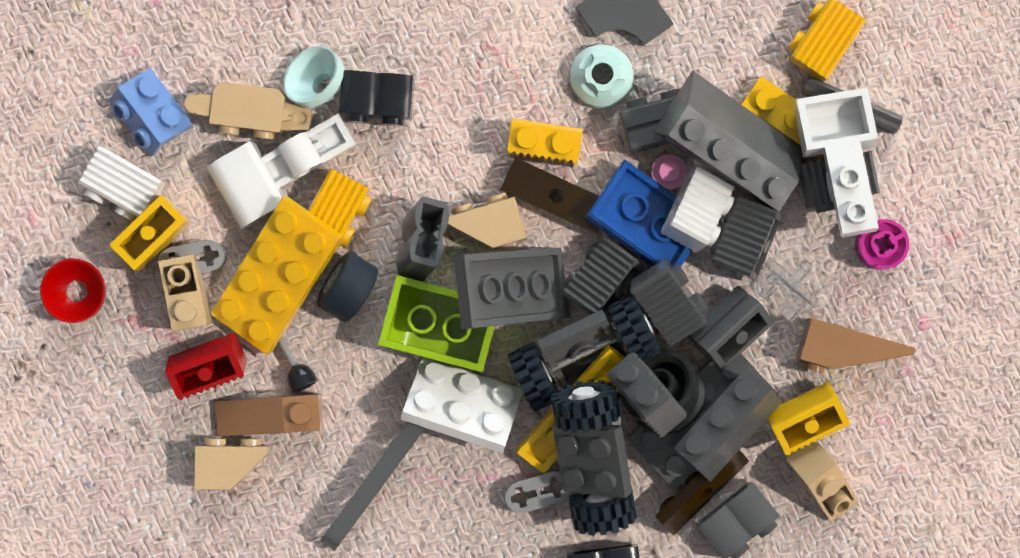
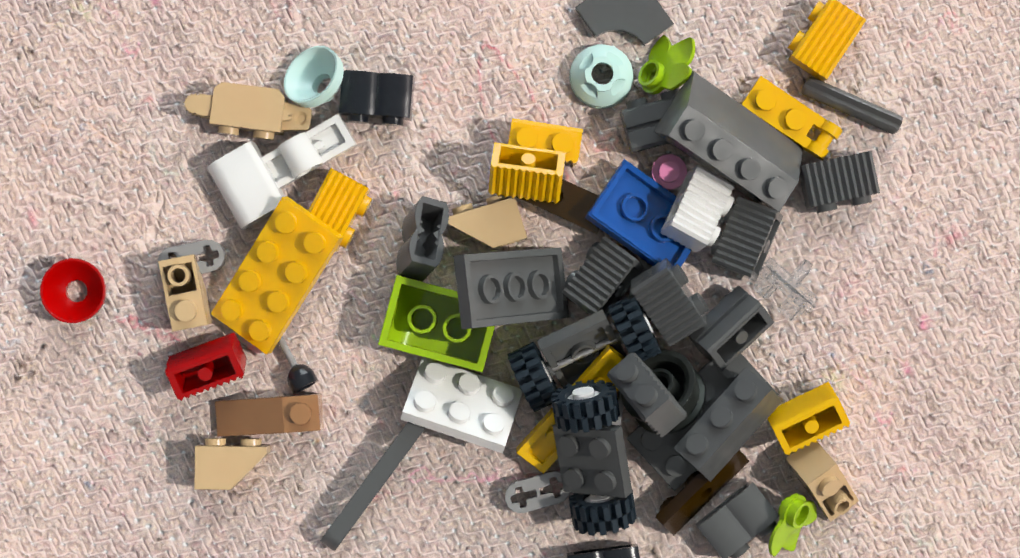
white brick [78,146,166,222] -> none
medium blue bracket [109,68,193,156] -> none
yellow brick [109,195,192,272] -> none
black wheel [317,252,378,322] -> none
white plate [795,87,878,237] -> none
medium nougat slope [796,318,915,374] -> none
dark pink wheel [855,219,909,270] -> none
none -> yellow brick [488,142,566,204]
none -> lime plate [638,35,695,95]
none -> lime plate [768,493,817,557]

